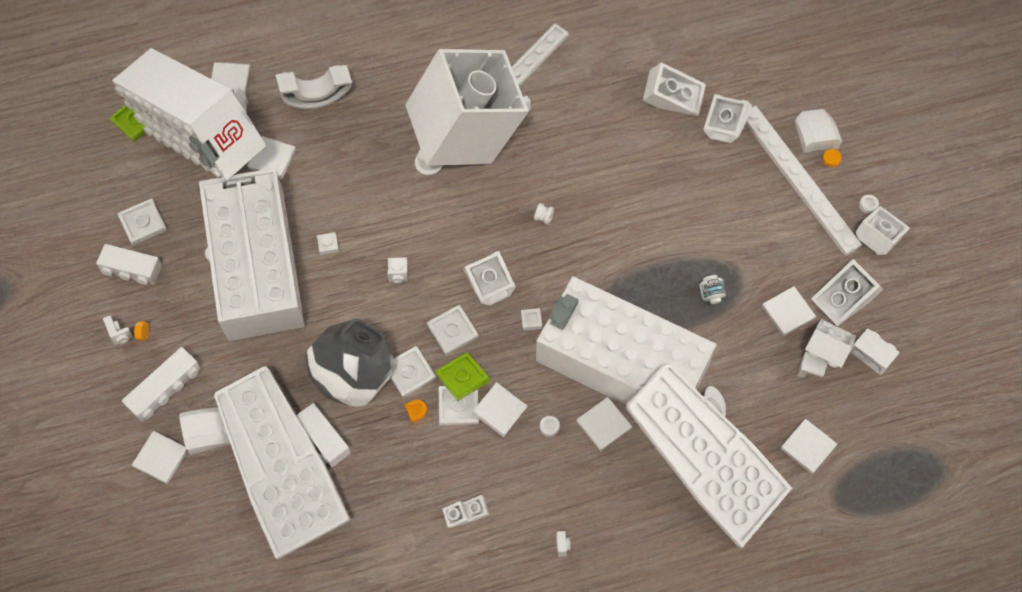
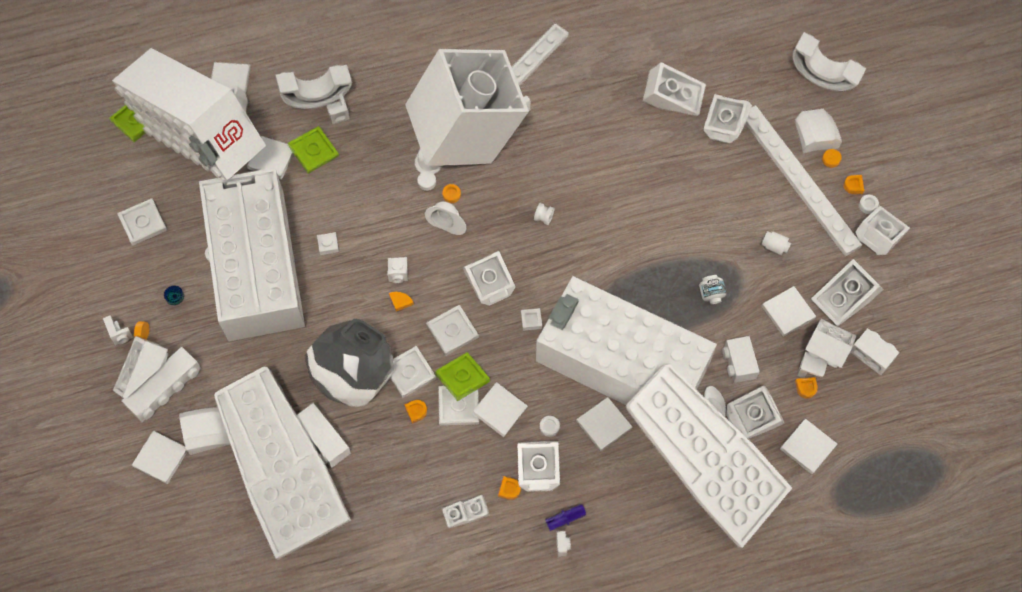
white brick [96,244,162,285] -> none
none -> white slope [113,336,168,398]
none -> tile [164,285,184,305]
none -> lime tile [288,126,339,173]
none -> white panel [327,93,350,125]
none -> light orange tile [389,292,414,312]
none -> white tile [418,171,436,191]
none -> white piece [425,201,466,235]
none -> light orange tile [442,184,461,203]
none -> light orange tile [498,476,521,500]
none -> white slope [518,441,560,492]
none -> dark purple axle [545,505,586,532]
none -> white brick [722,336,760,383]
none -> white slope [726,386,784,439]
none -> white brick [761,231,791,255]
none -> white brick [793,32,866,91]
none -> light orange tile [795,377,818,399]
none -> light orange tile [843,175,864,194]

